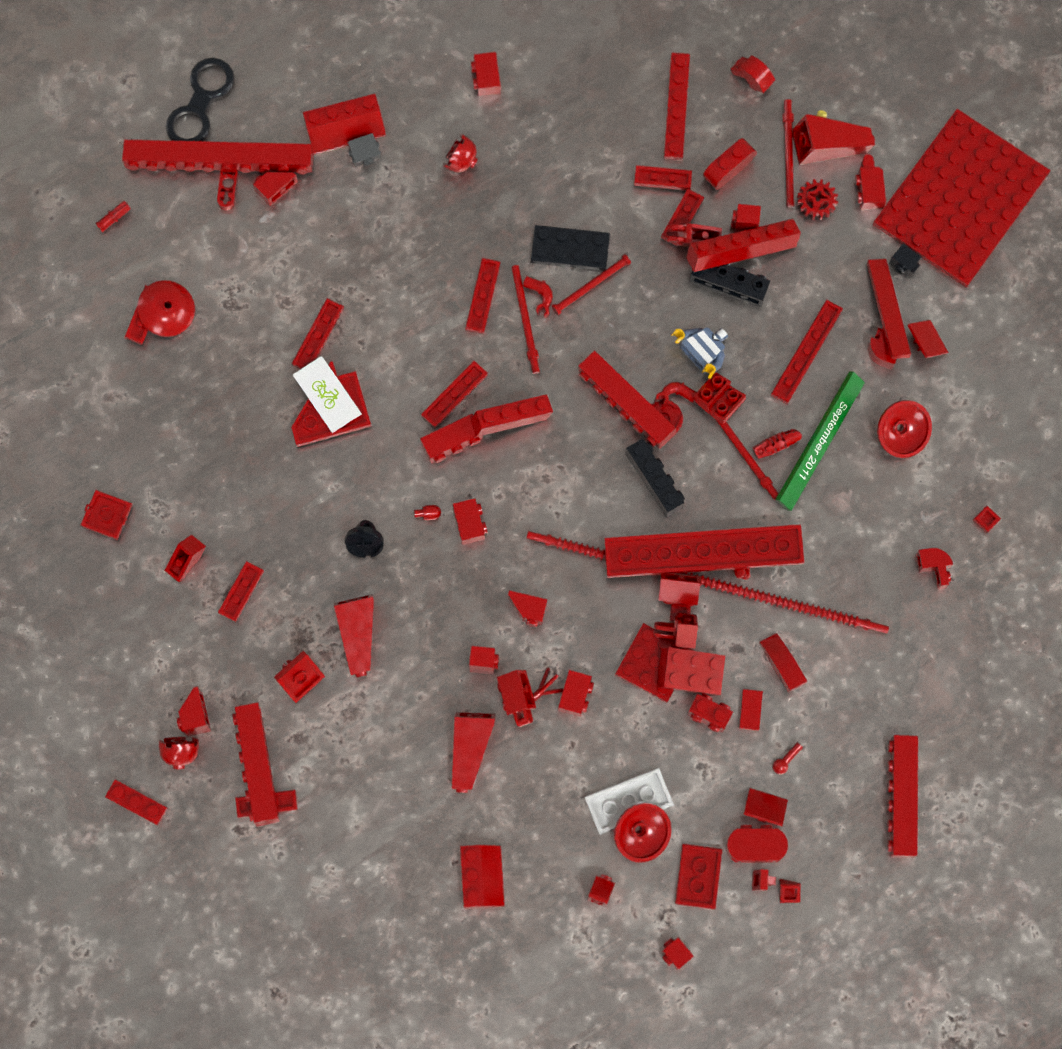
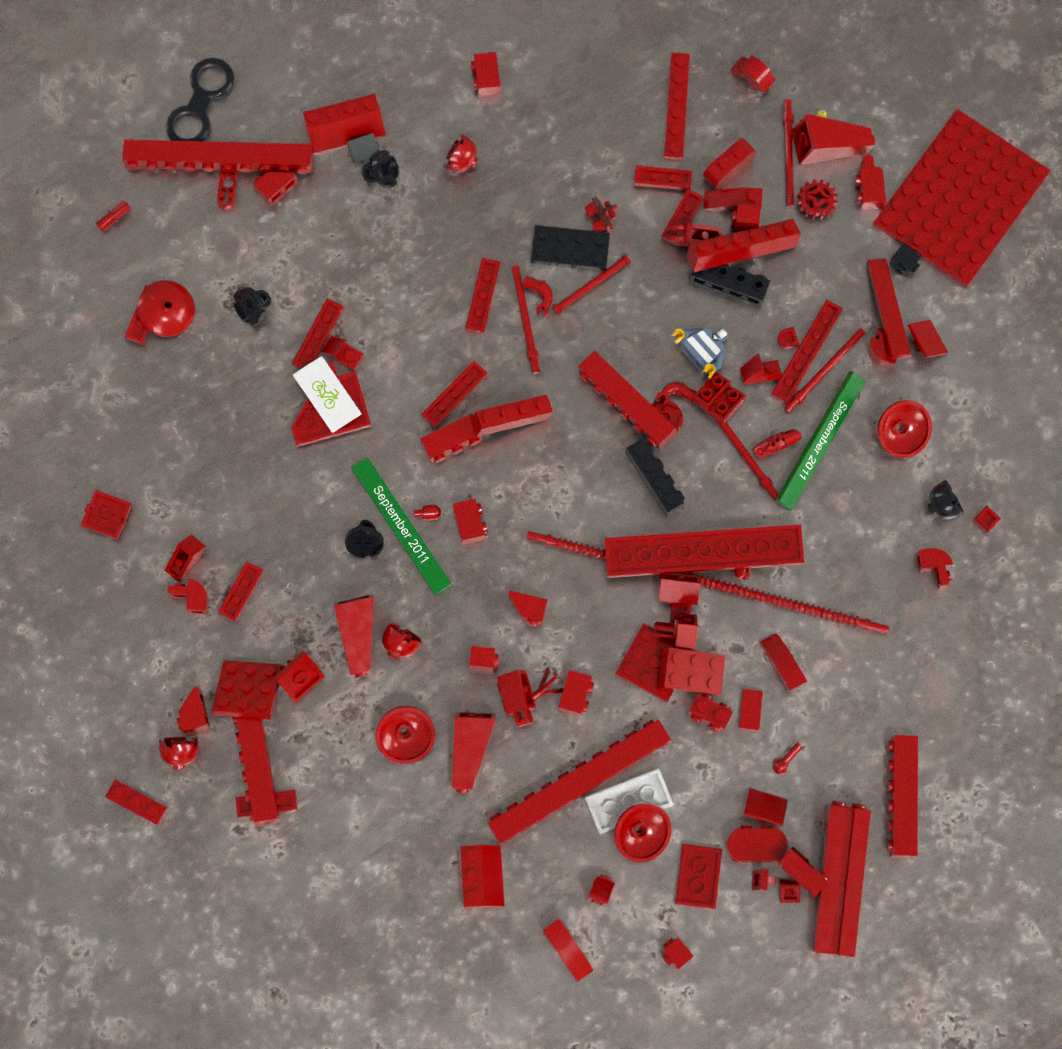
none -> red brick [168,579,209,614]
none -> red plate [211,660,283,719]
none -> black tile [233,287,271,325]
none -> red slope [321,336,364,372]
none -> green tile [351,457,452,596]
none -> black tile [362,150,399,188]
none -> red dish [375,706,435,764]
none -> red cylinder [382,623,422,660]
none -> red brick [488,719,671,846]
none -> red slope [542,919,594,982]
none -> red hips [584,196,618,232]
none -> red slope [703,187,763,212]
none -> red slope [740,353,782,385]
none -> red tile [777,327,799,349]
none -> red piece [777,846,829,899]
none -> red bar [784,328,865,413]
none -> red brick [812,801,871,957]
none -> black cylinder [928,480,964,520]

